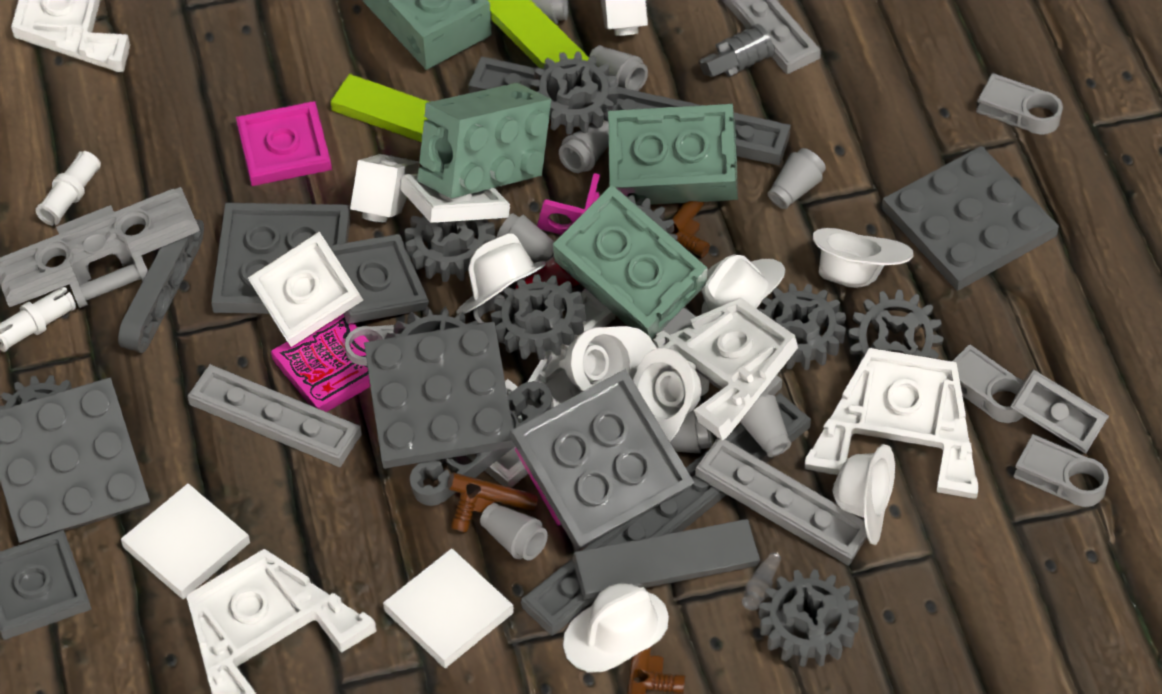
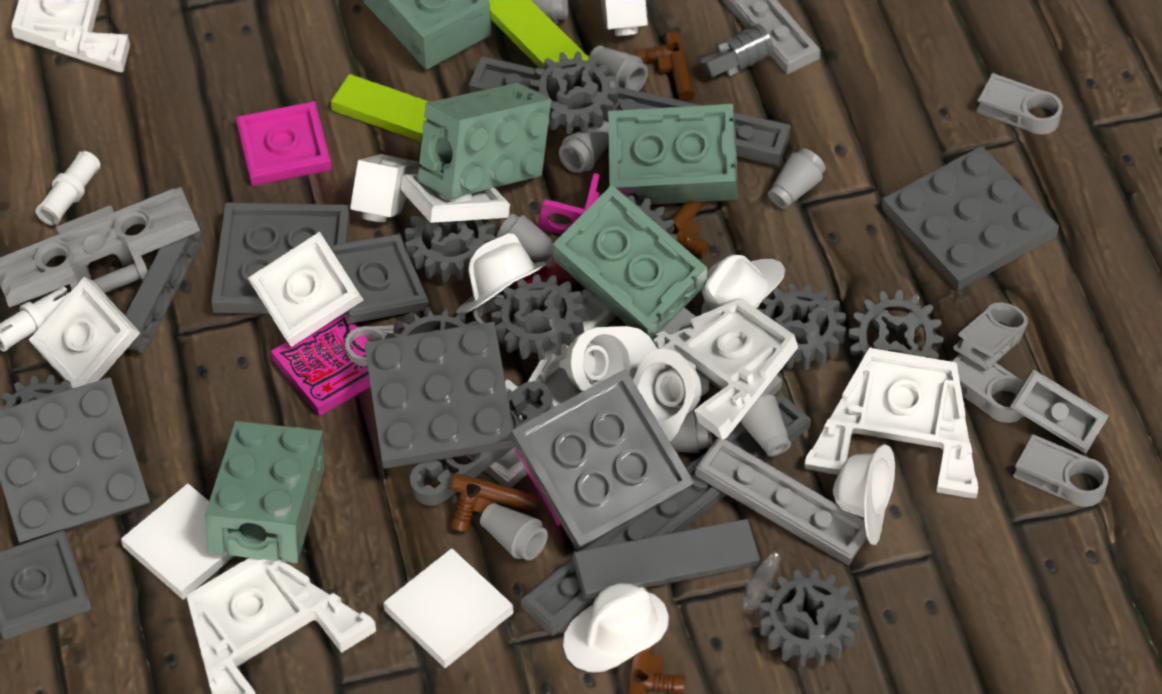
light grey tile [188,364,362,467] -> none
white piece [813,228,913,288] -> none
none -> white tile [29,276,140,389]
none -> sand green piece [205,421,324,563]
none -> reddish brown hose [635,32,694,101]
none -> light grey piece [953,302,1028,370]

